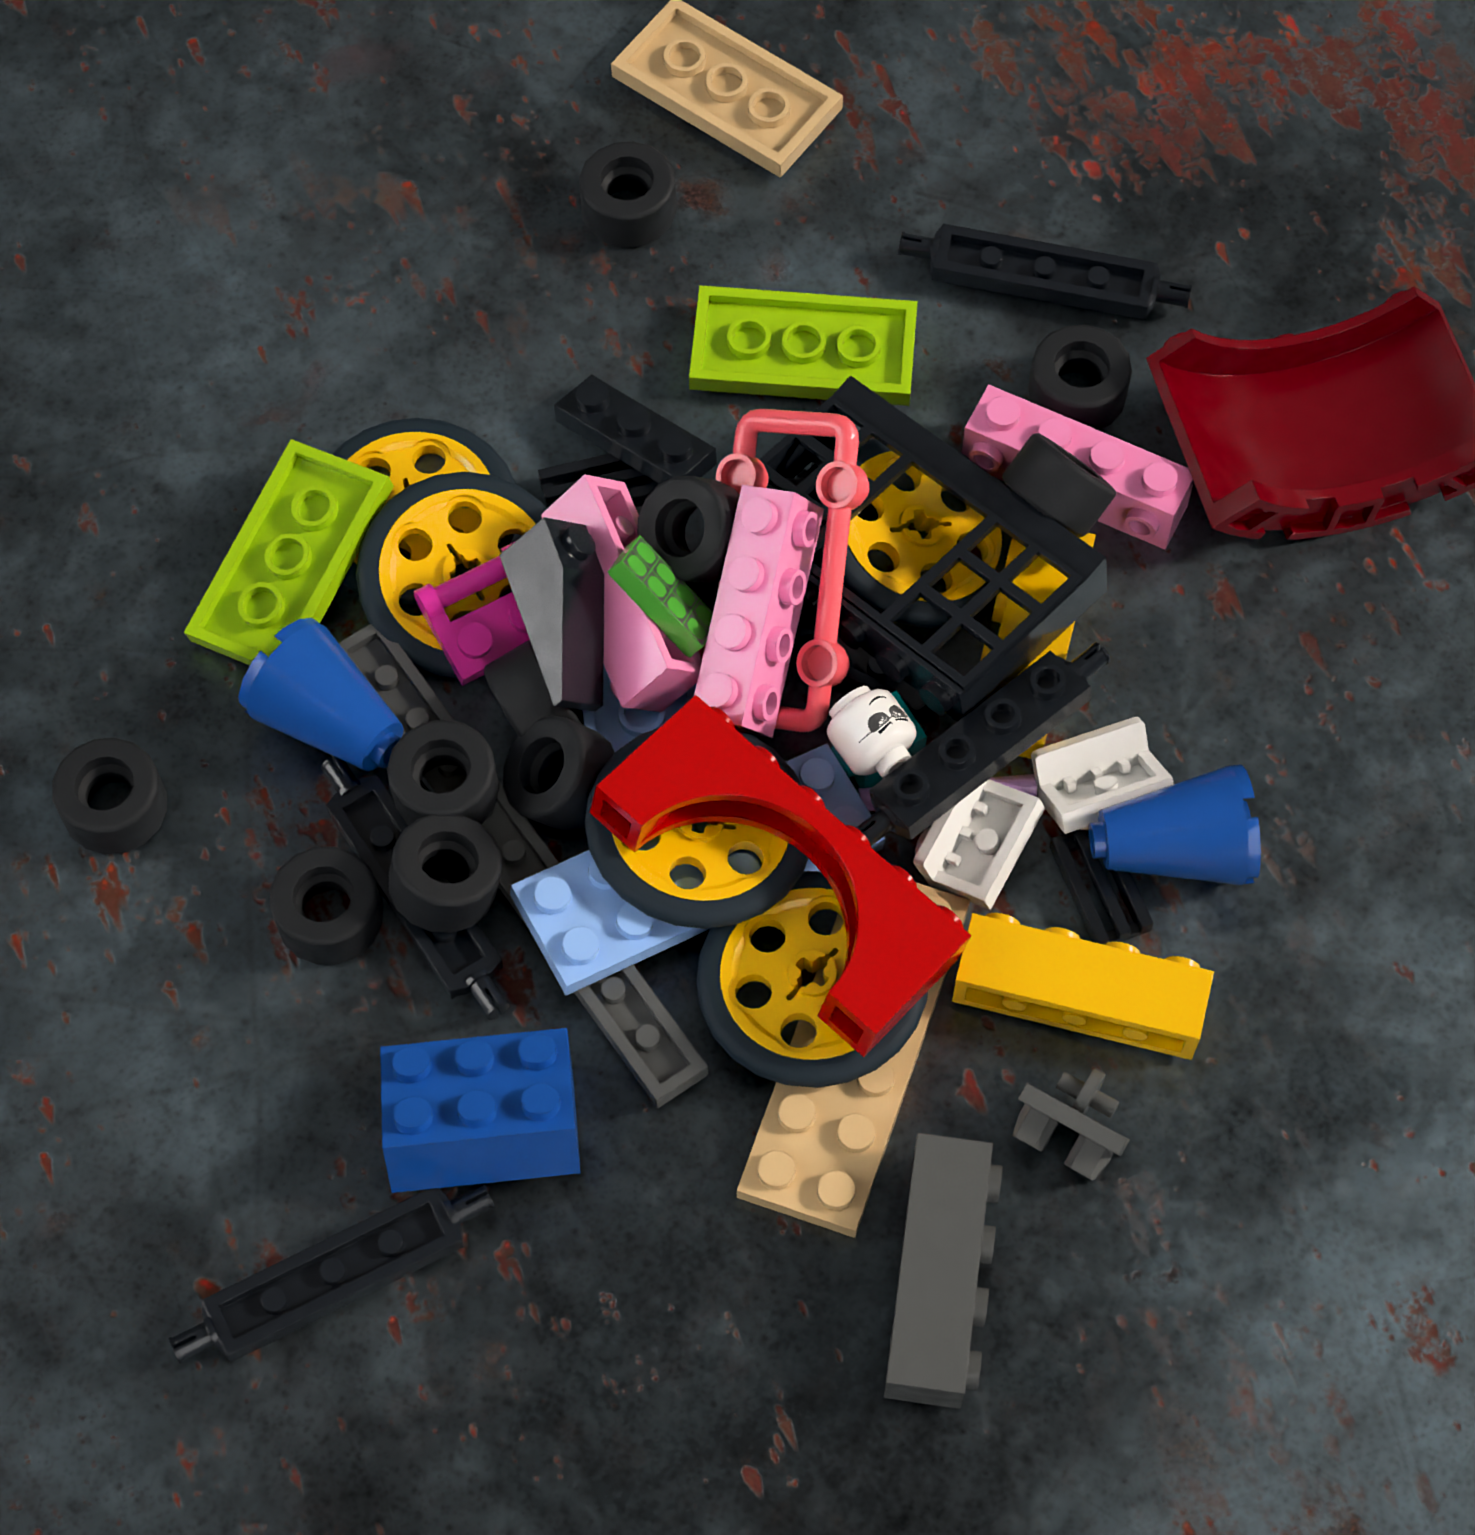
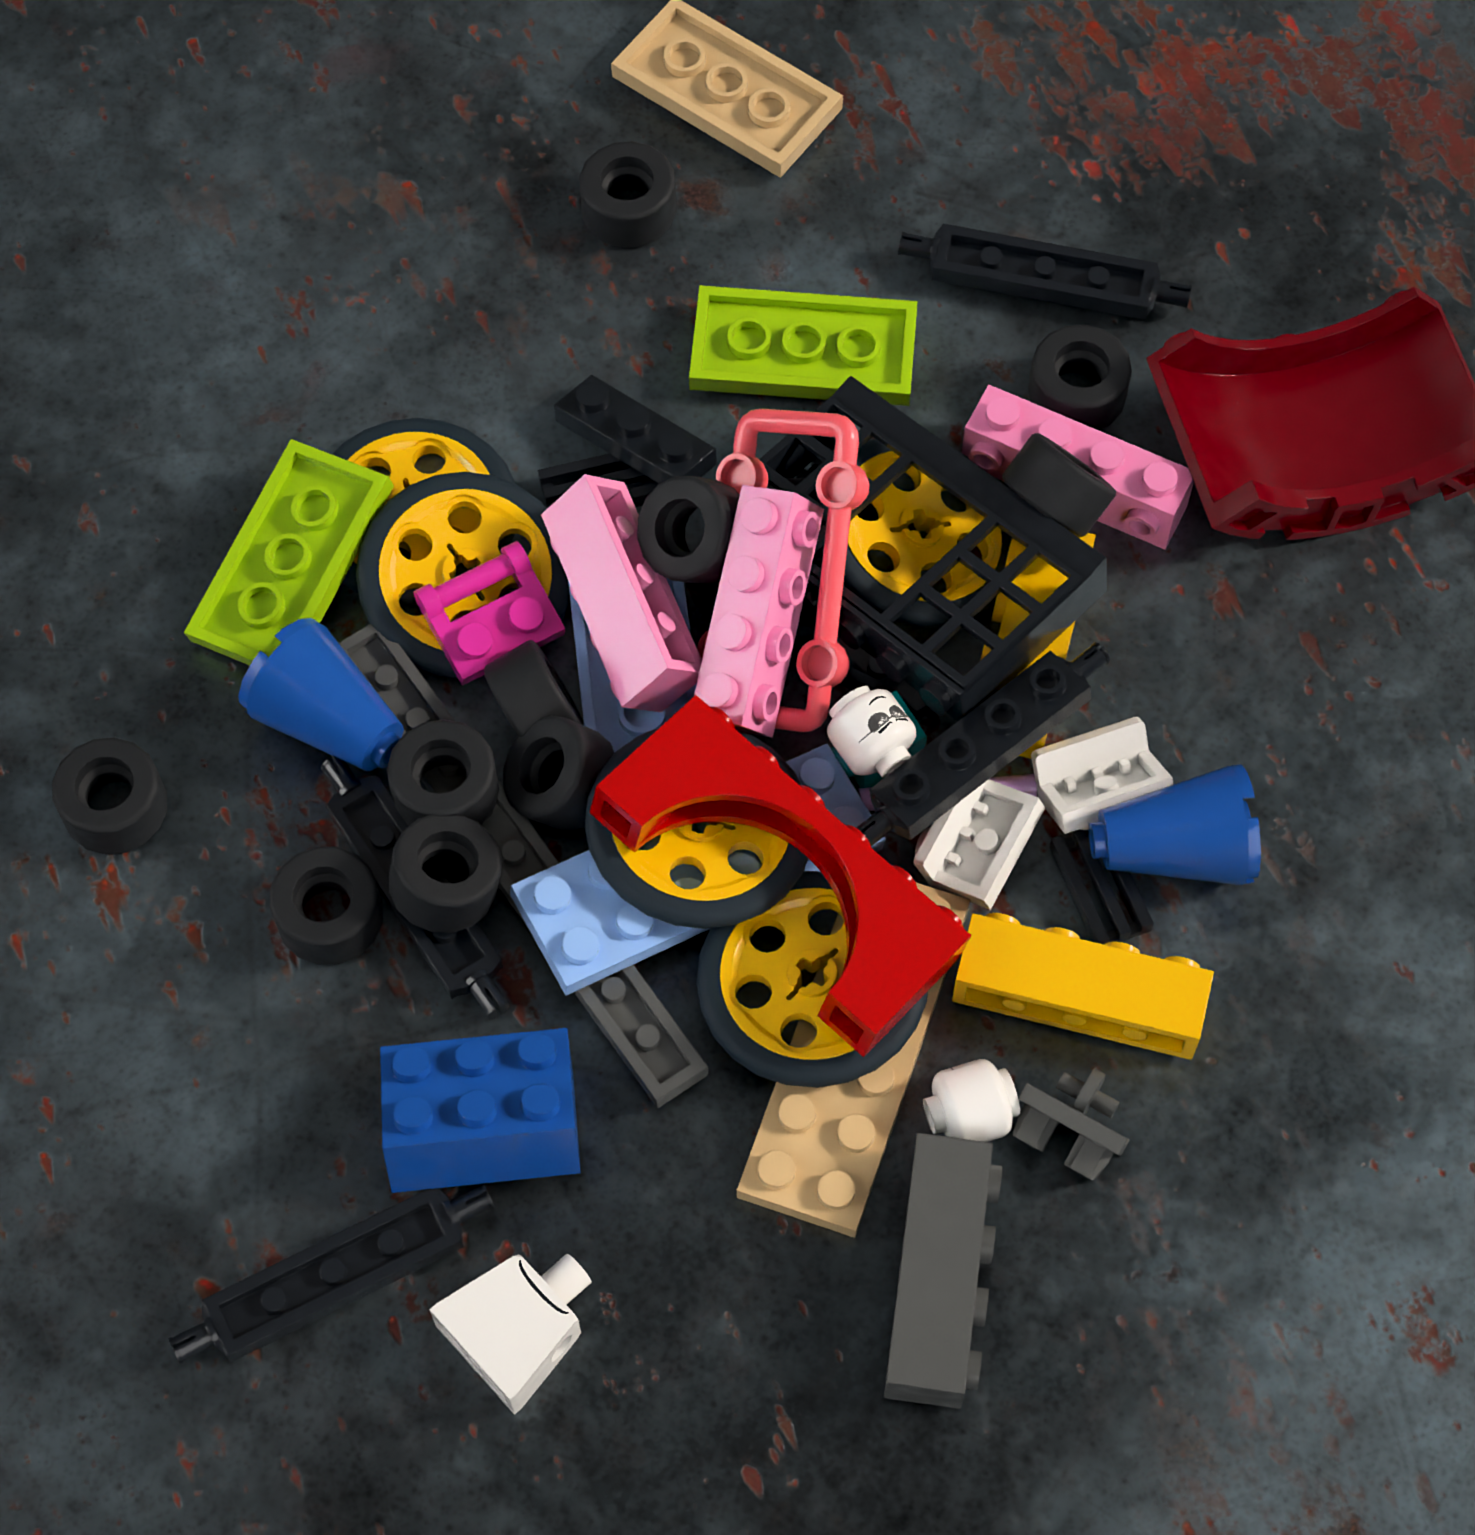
black slope [499,517,604,711] -> none
bright green tile [608,535,713,658] -> none
none -> white torso [429,1254,592,1415]
none -> white head [923,1059,1020,1142]

